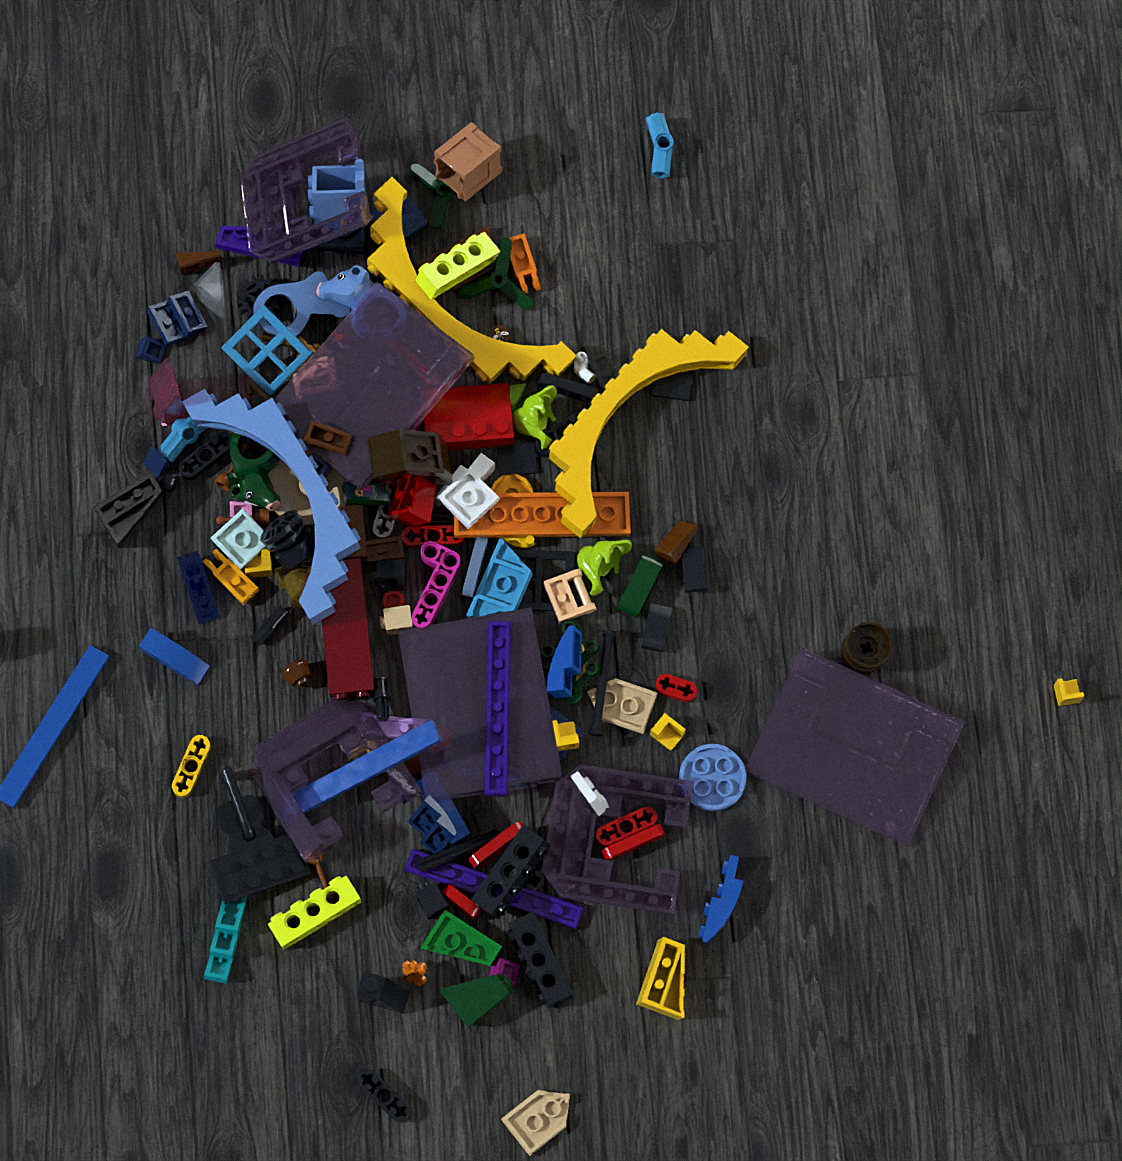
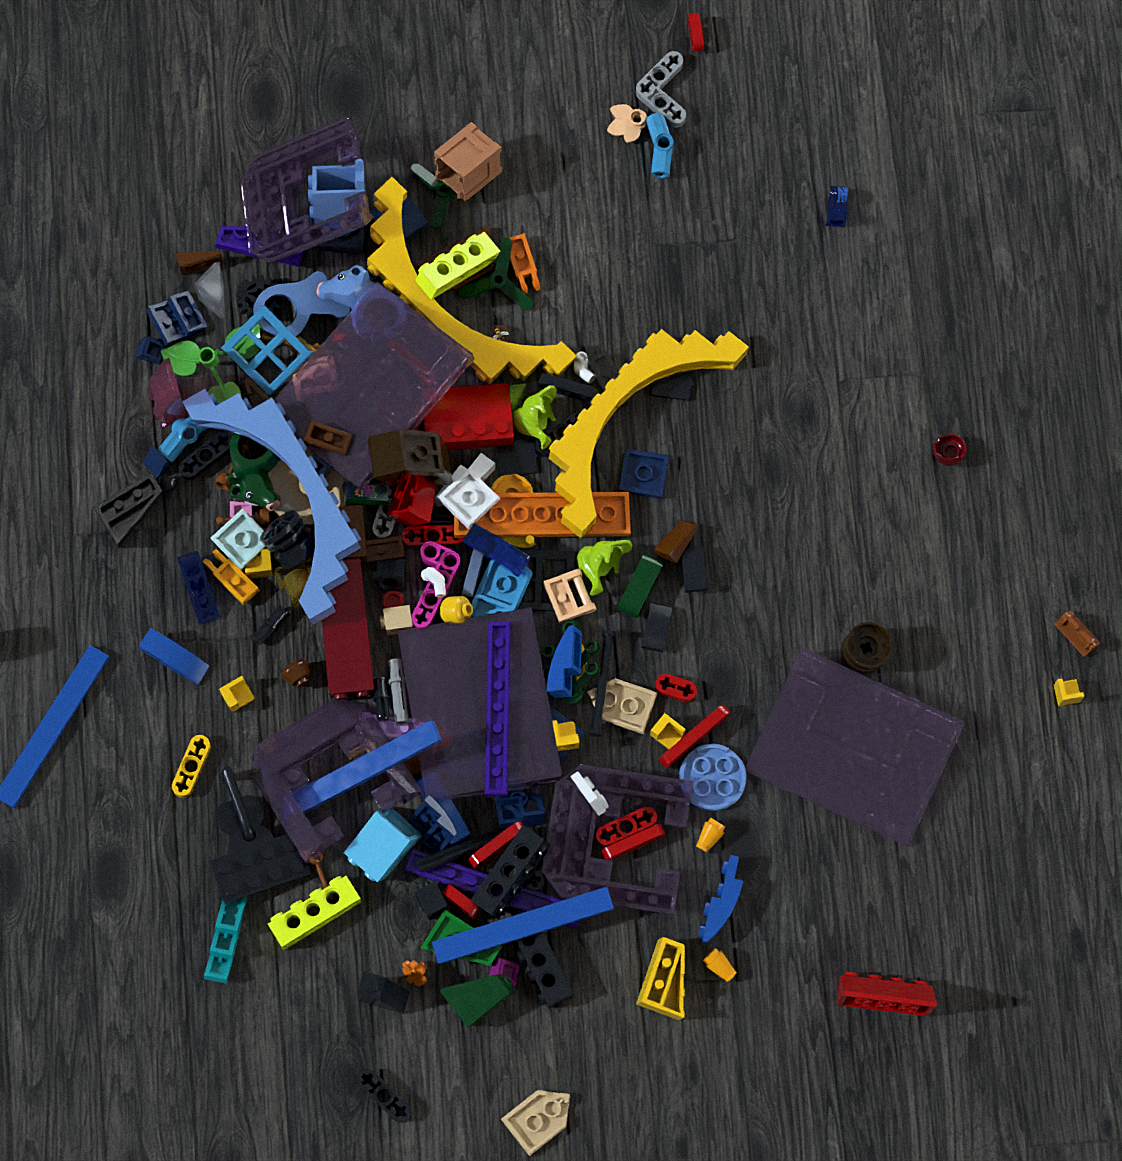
none -> bright green plant [161,324,261,404]
none -> yellow panel [219,676,255,713]
none -> medium azure slope [344,806,423,882]
none -> light grey pin [388,659,409,726]
none -> white arm [421,567,446,597]
none -> blue tile [432,887,614,965]
none -> yellow head [439,596,473,625]
none -> clear blue slope [462,523,531,577]
none -> dark blue slope [494,788,545,829]
none -> light nougat plate [607,104,647,143]
none -> dark blue tile [619,449,669,499]
none -> light grey beam [636,51,686,128]
none -> red beam [659,704,731,769]
none -> red beam [688,13,704,52]
none -> light orange cone [696,818,725,853]
none -> light orange cone [703,948,737,982]
none -> clear blue leg [825,185,848,227]
none -> red slope [836,972,937,1017]
none -> dark red hair [933,434,967,466]
none -> dark orange hinge [1054,610,1100,657]

